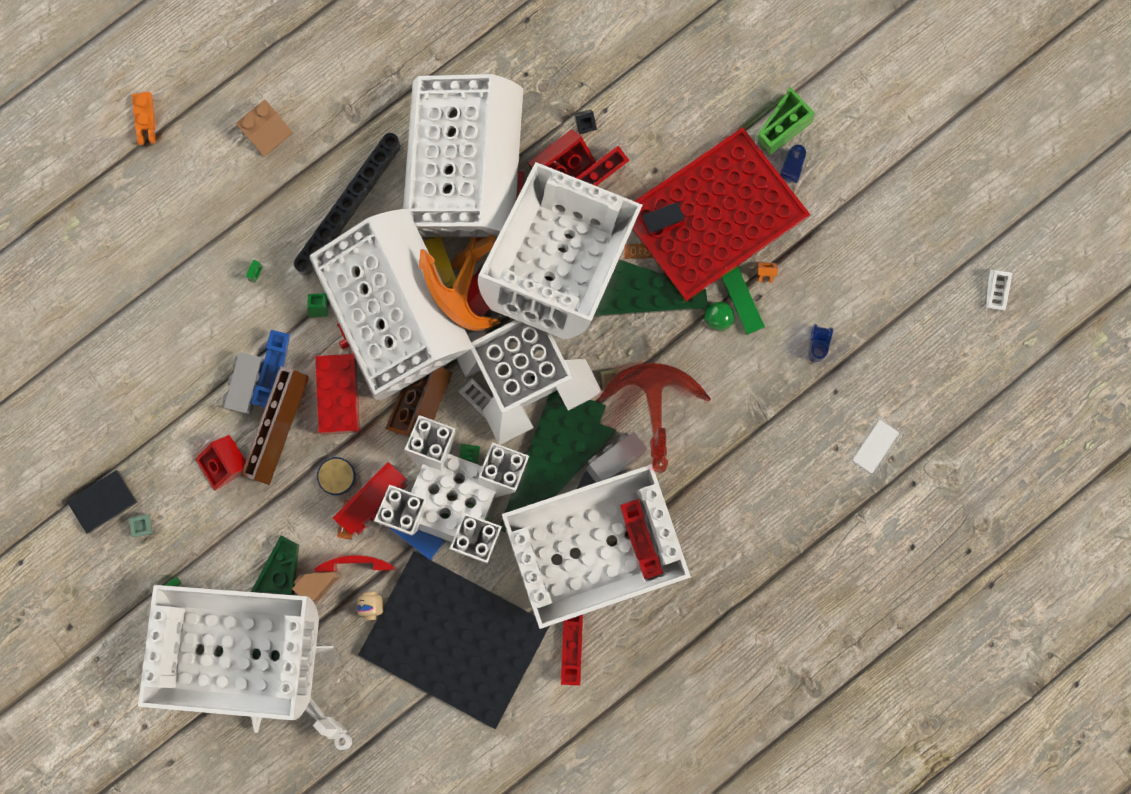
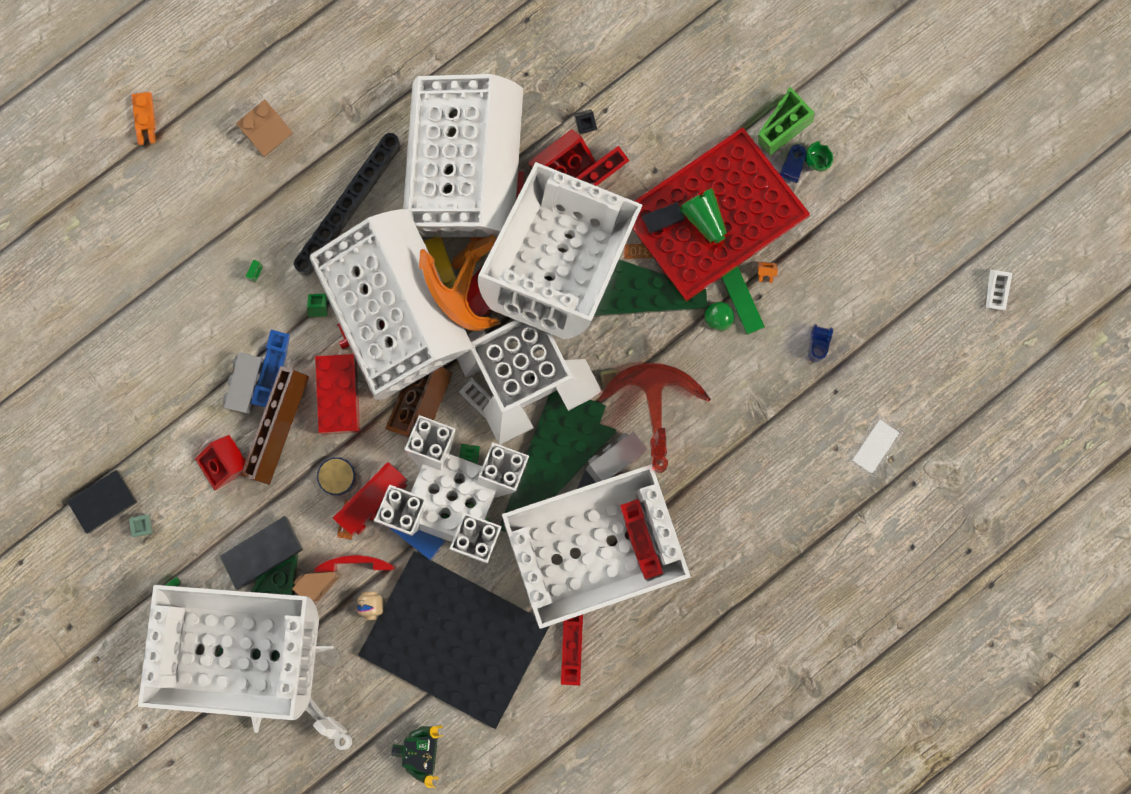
none -> black tile [220,516,303,590]
none -> torso [391,725,443,788]
none -> green cone [679,188,727,244]
none -> green hair [805,141,833,172]

